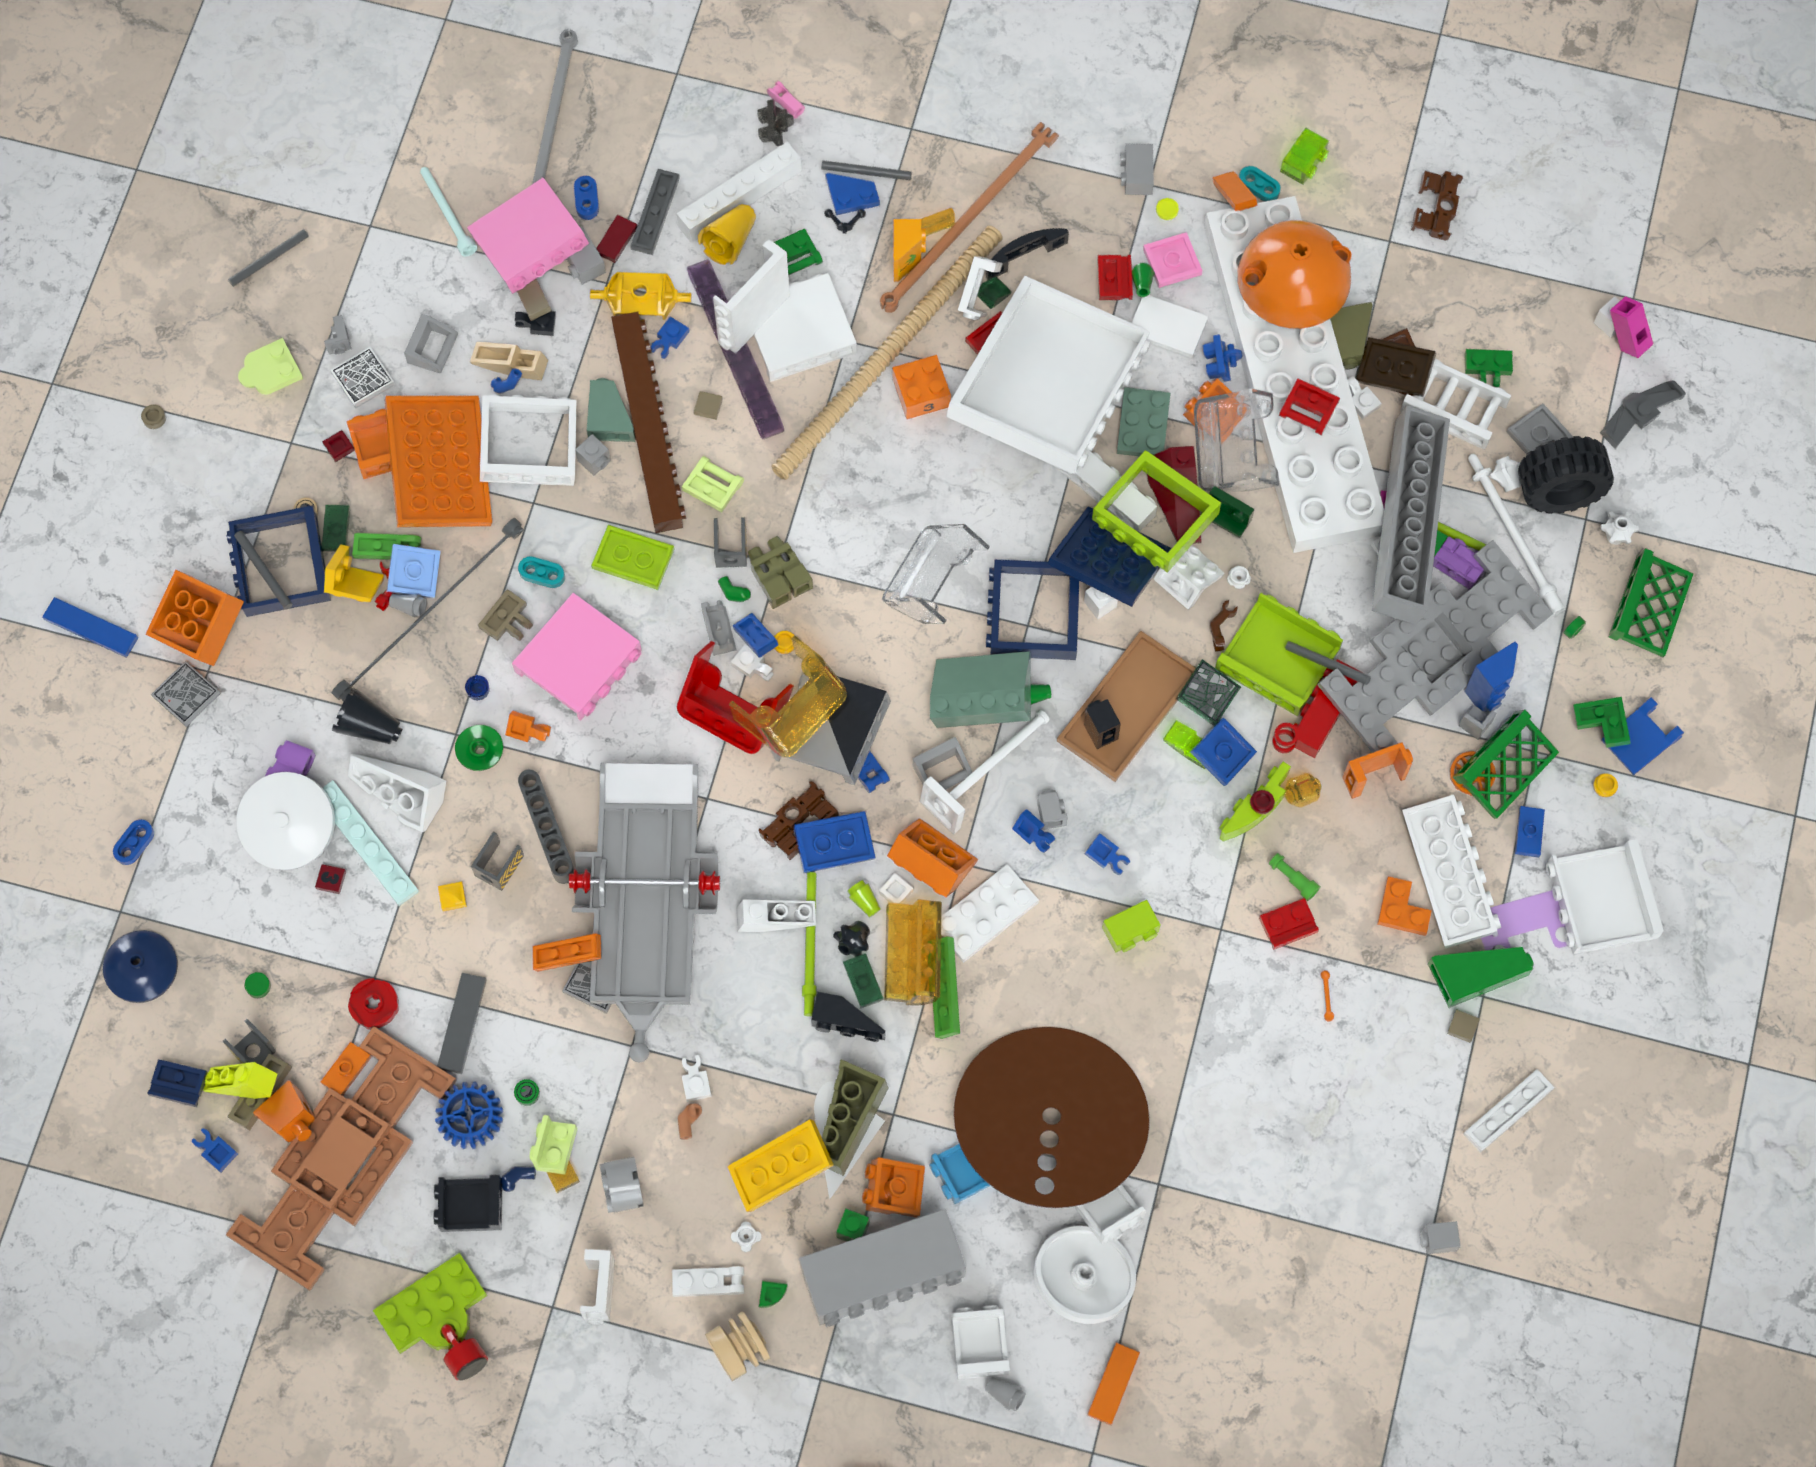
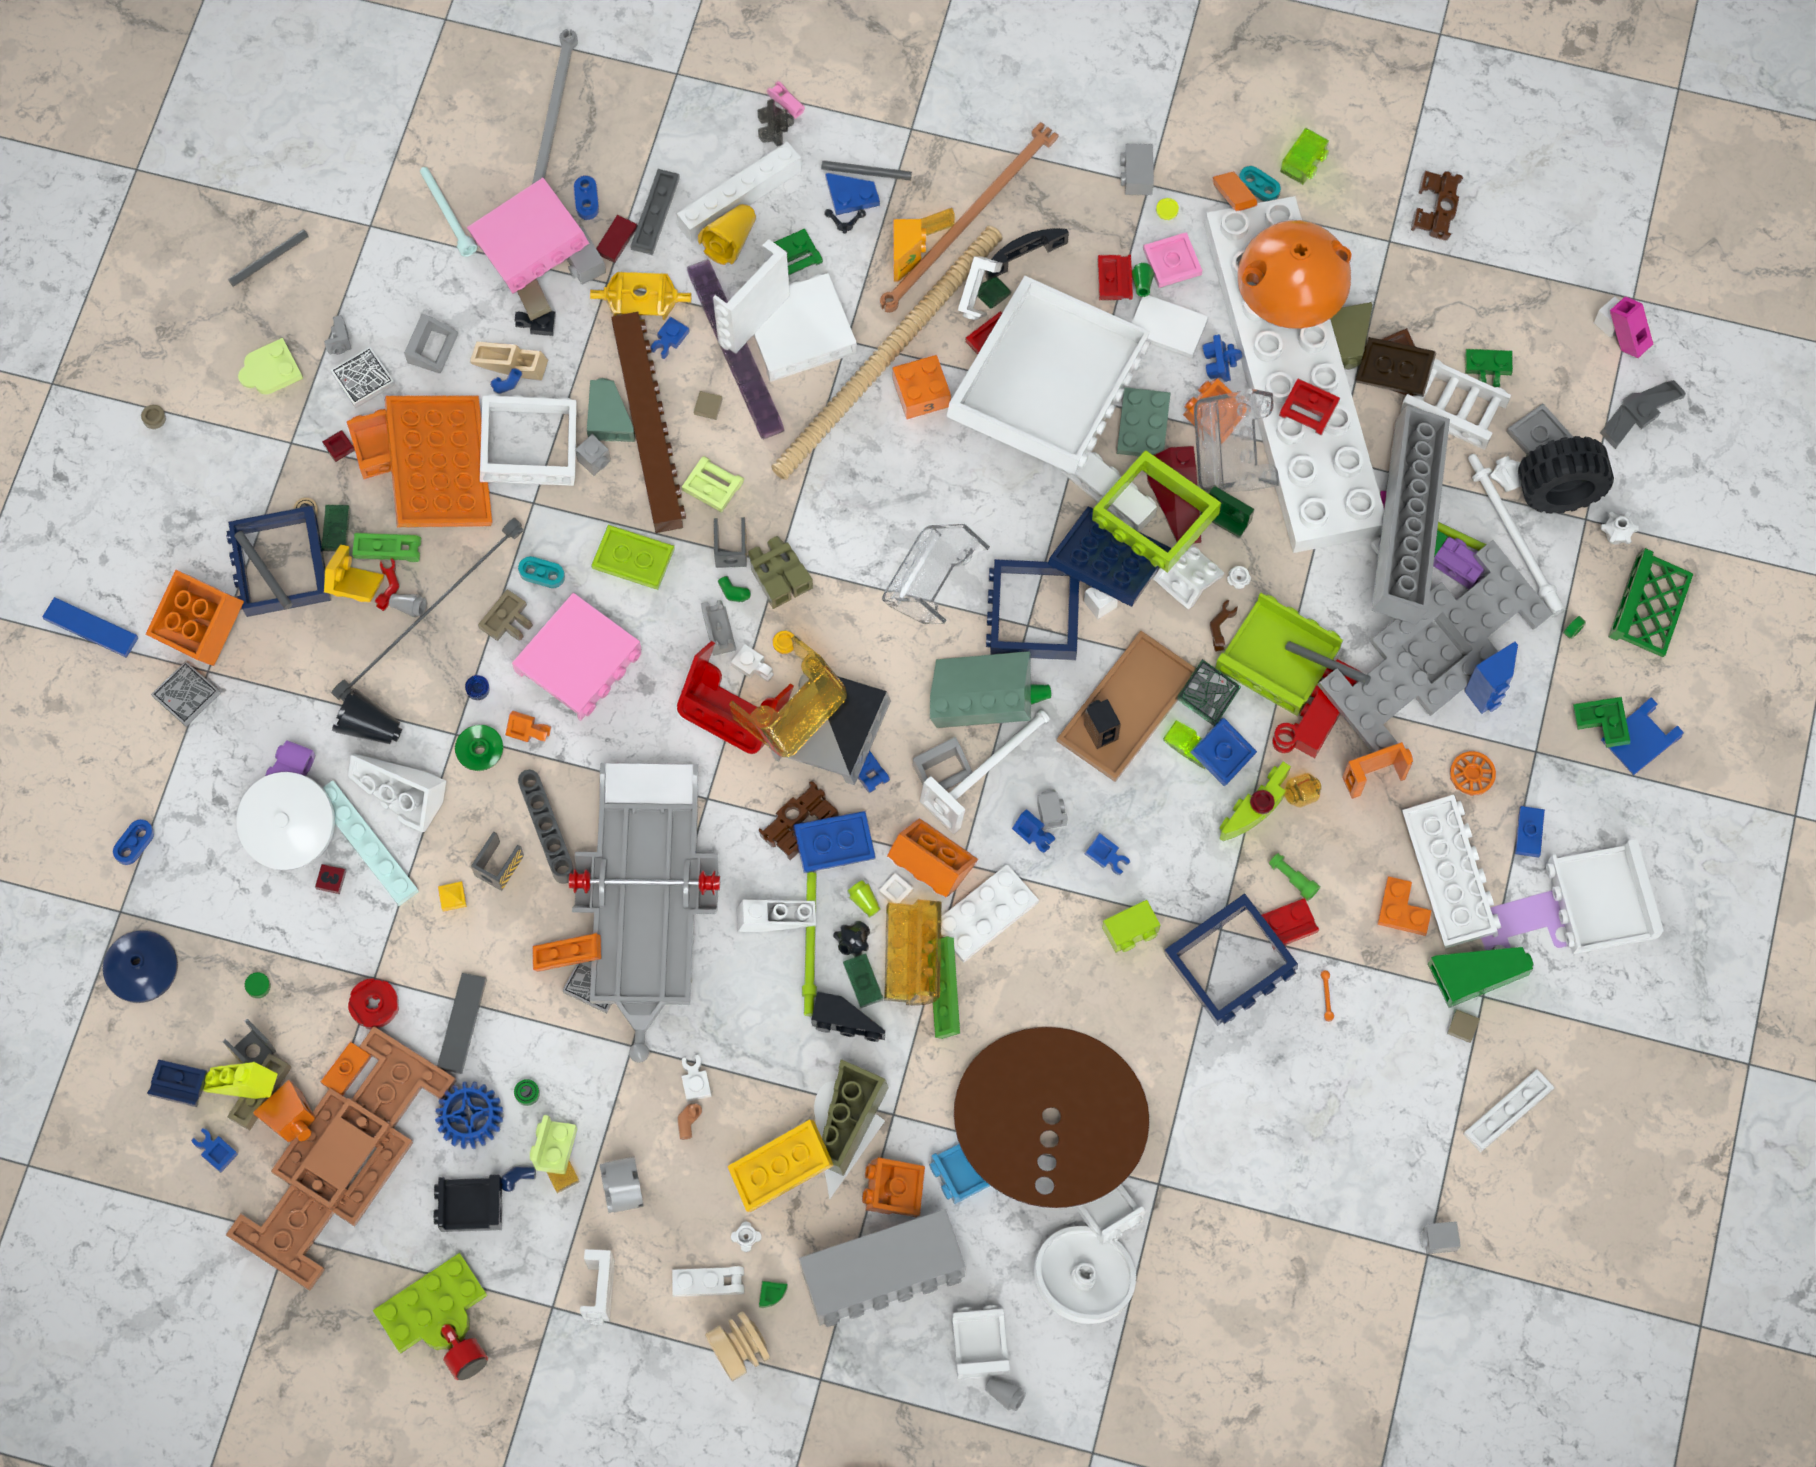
light blue plate [387,544,440,598] -> none
blue plate [732,613,779,658] -> none
green brick [836,1209,870,1242] -> none
orange tile [1087,1343,1140,1426] -> none
white plate [1347,376,1382,420] -> none
green fence [1452,709,1559,819] -> none
light grey panel [1459,705,1496,740] -> none
yellow plate [1593,773,1618,797] -> none
none -> dark blue window [1165,893,1298,1026]

